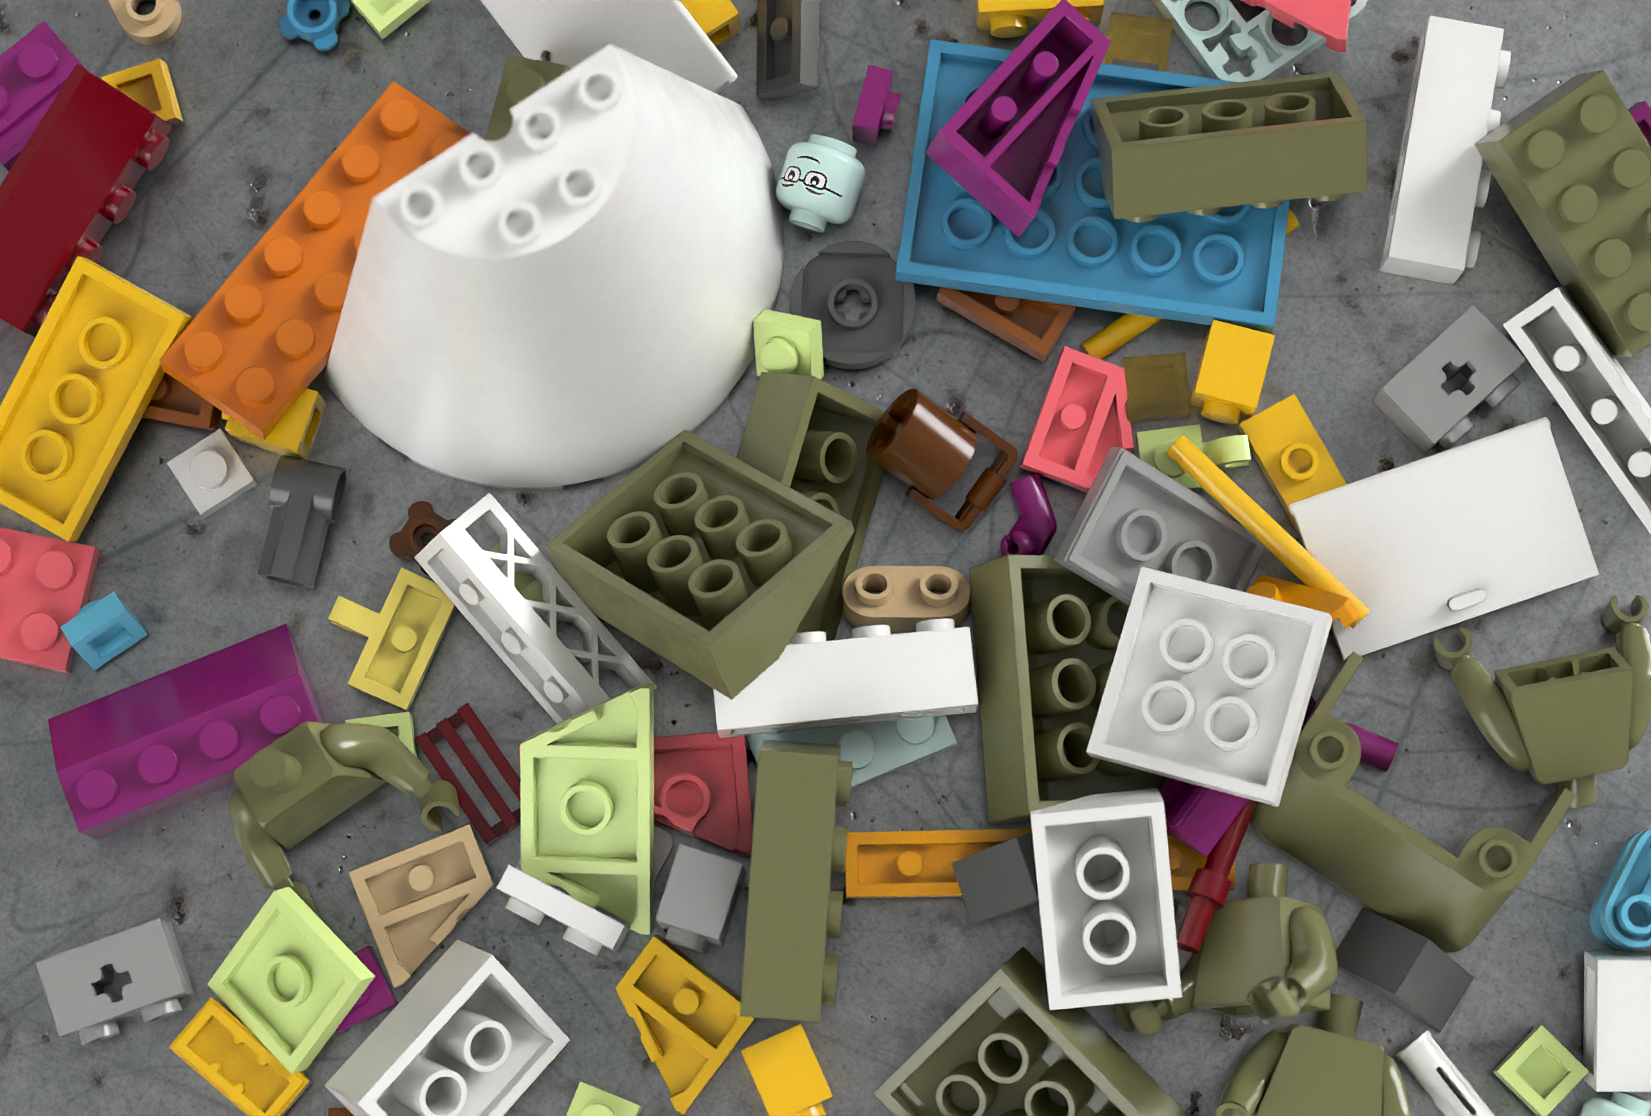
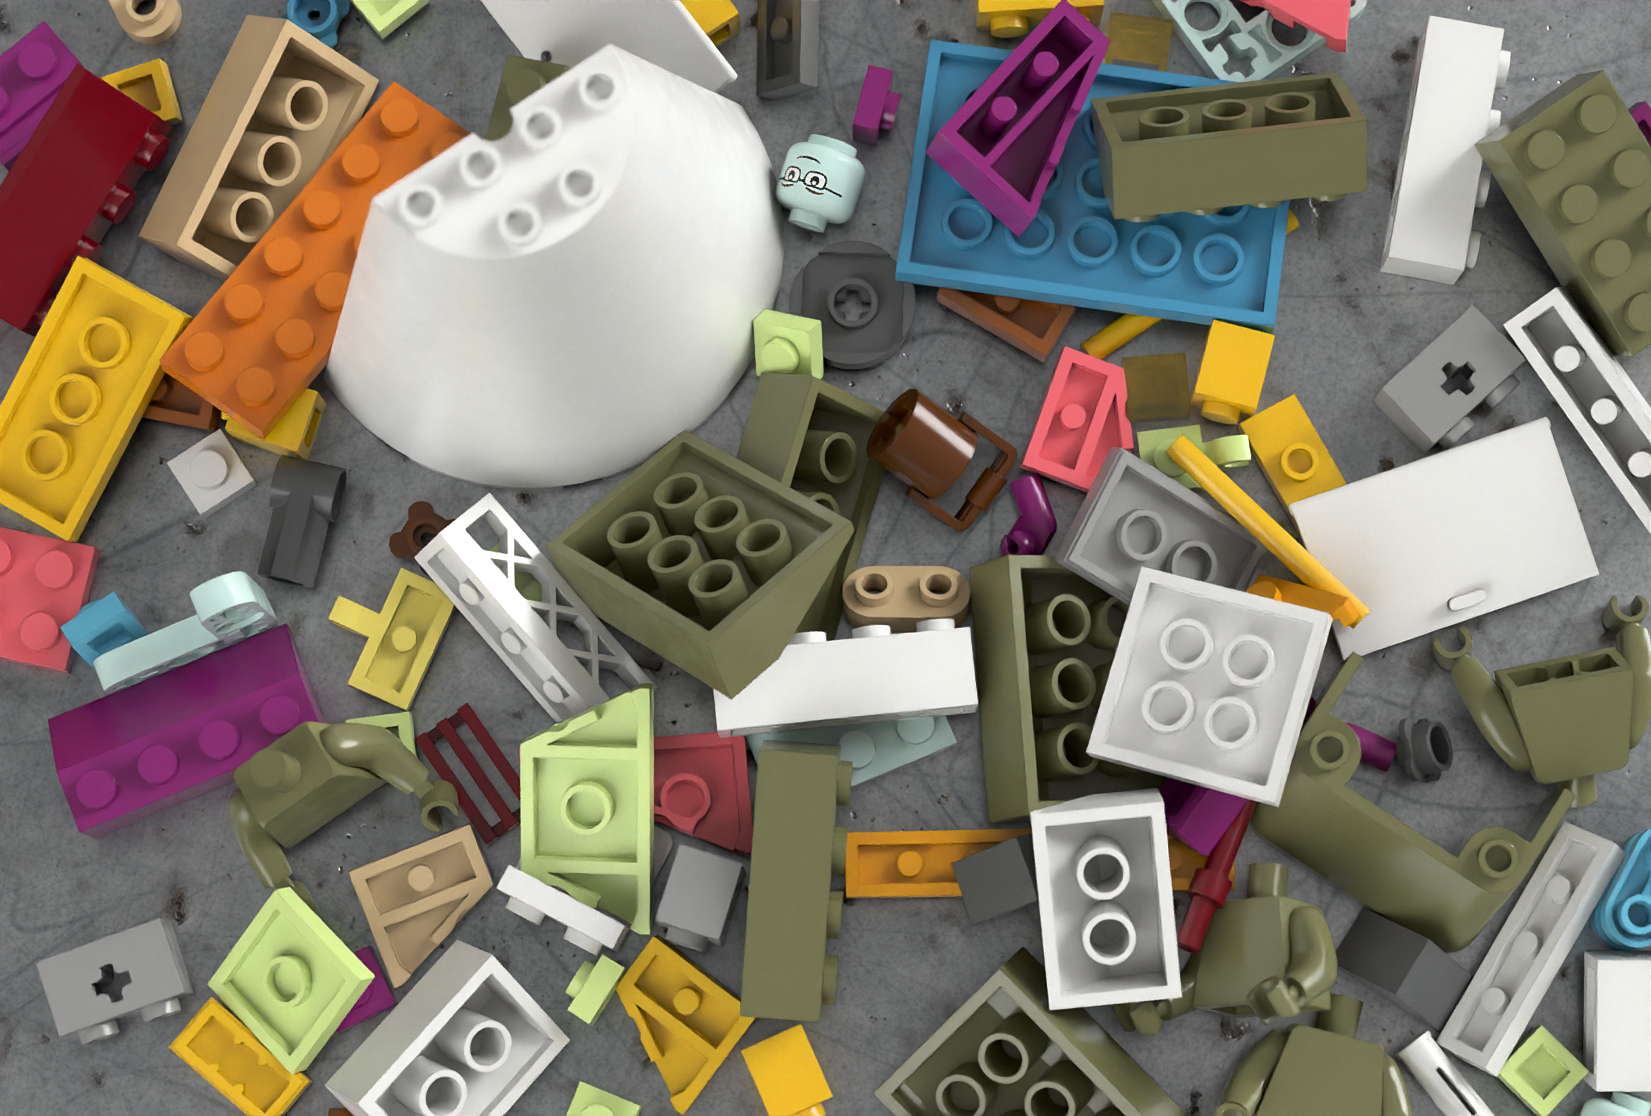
none -> light aqua beam [93,571,277,694]
none -> tan slope [138,14,380,282]
none -> yellowish green plate [566,954,628,1026]
none -> dark grey plate [1396,718,1453,782]
none -> white plate [1436,821,1626,1077]

